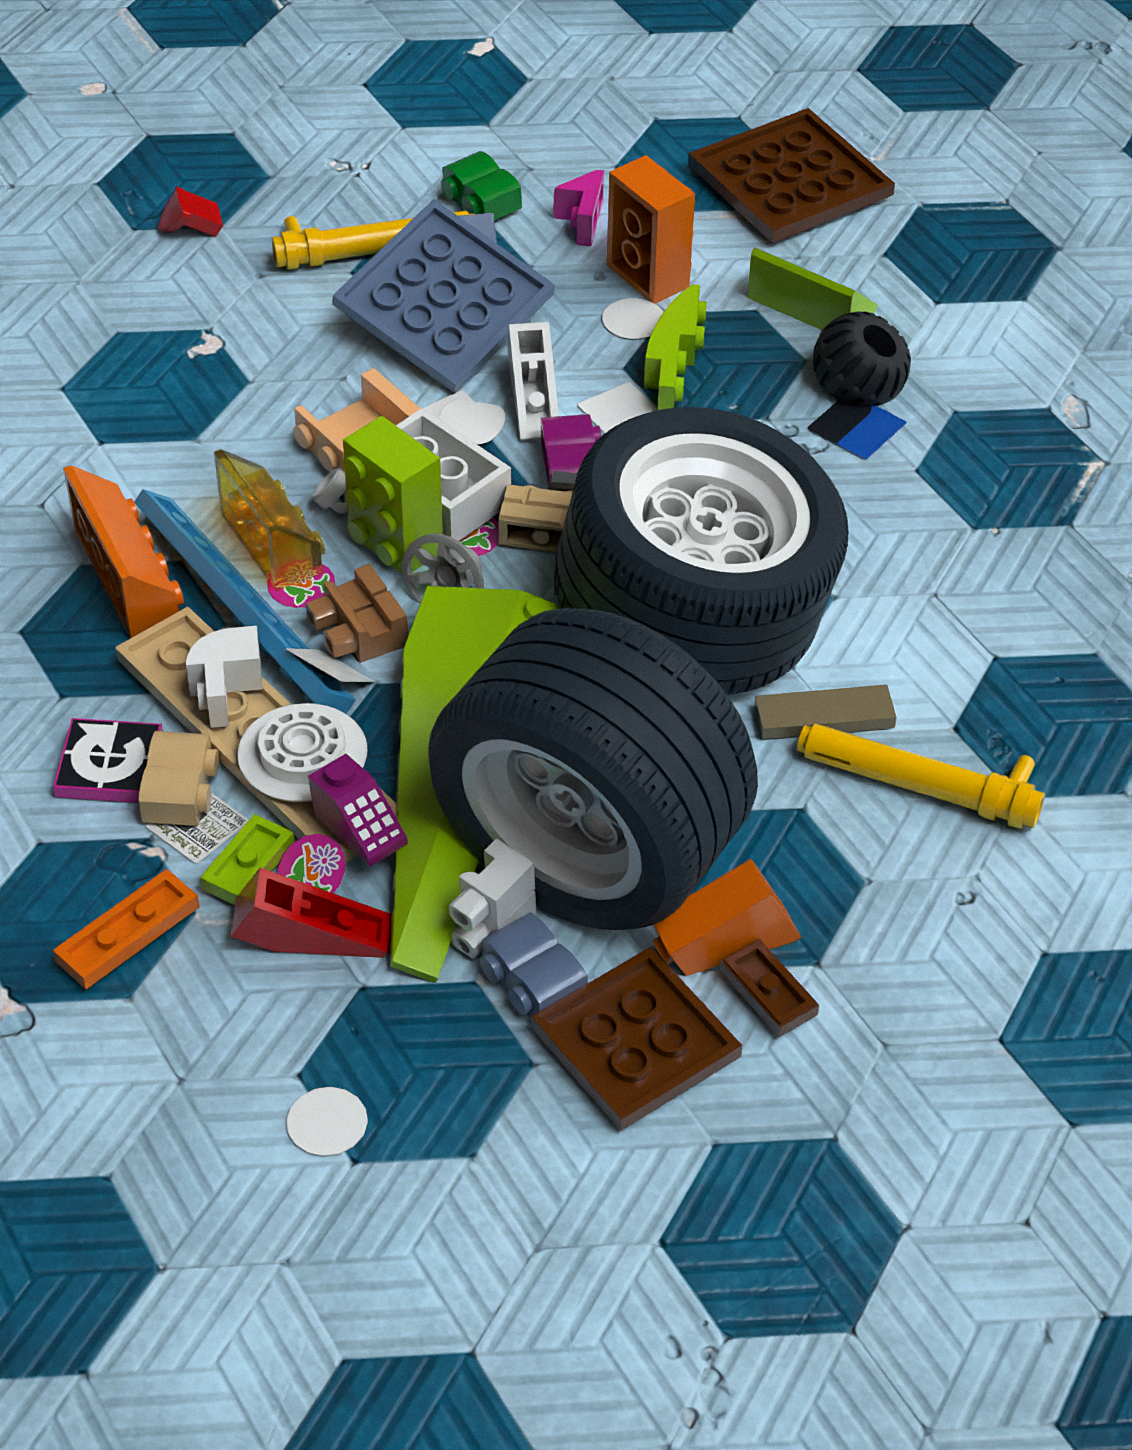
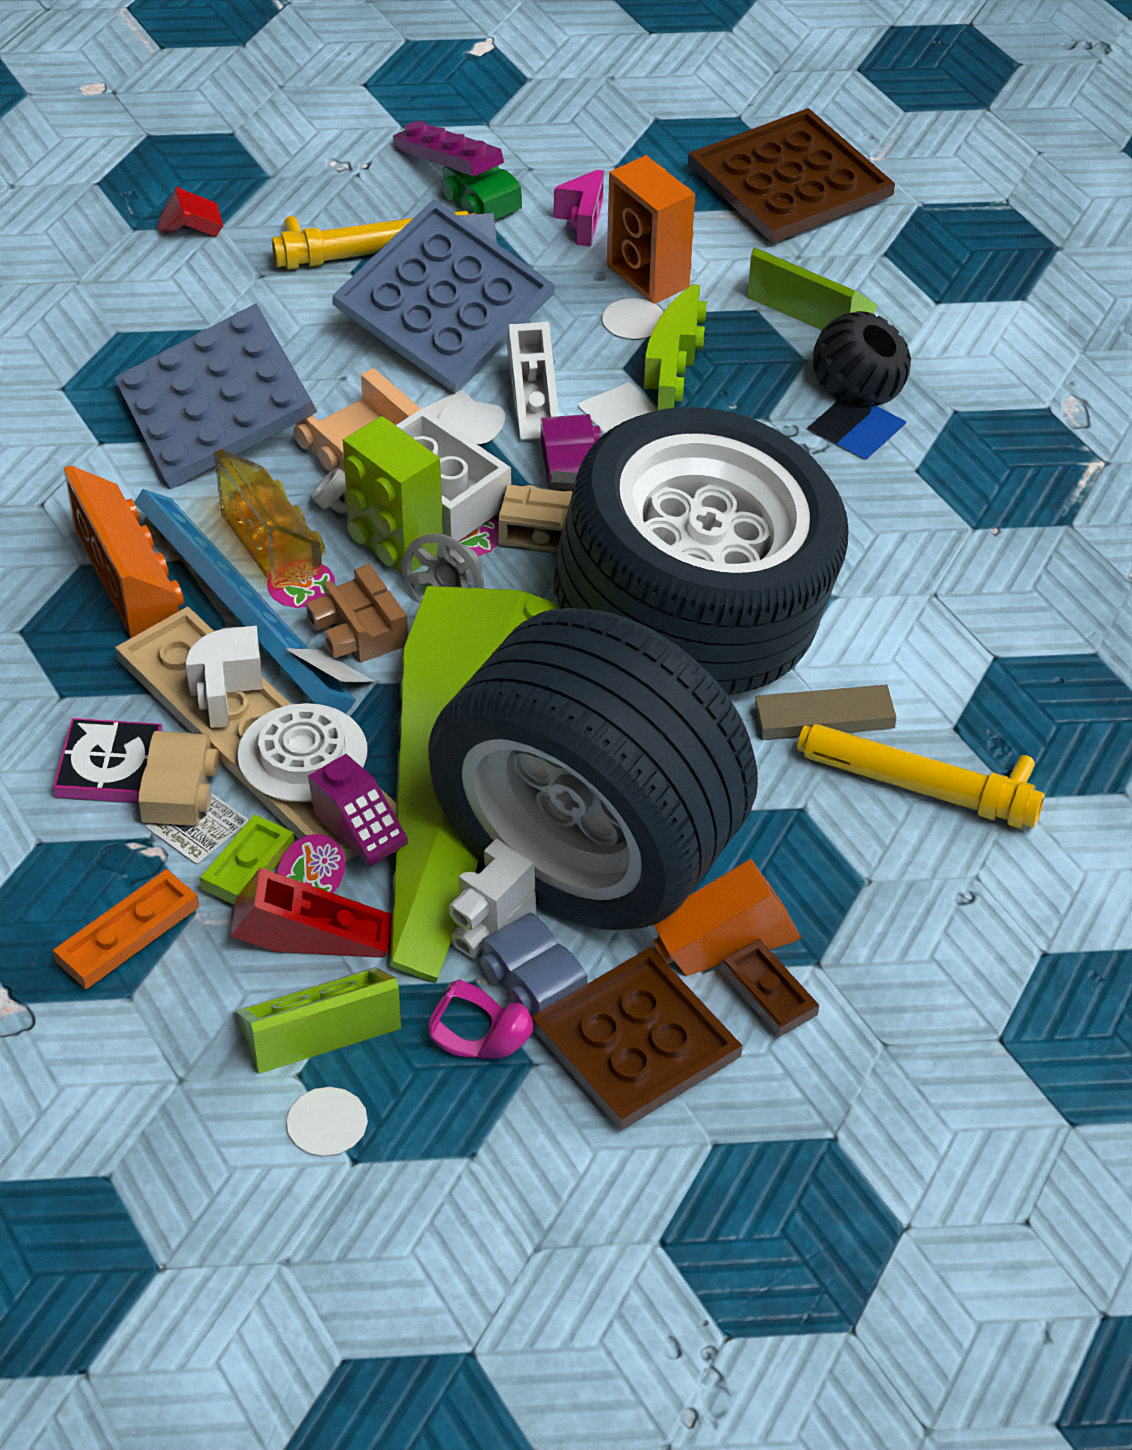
none -> sand blue plate [114,303,317,489]
none -> lime slope [235,967,401,1074]
none -> magenta plate [393,121,504,176]
none -> dark pink piece [428,979,533,1059]

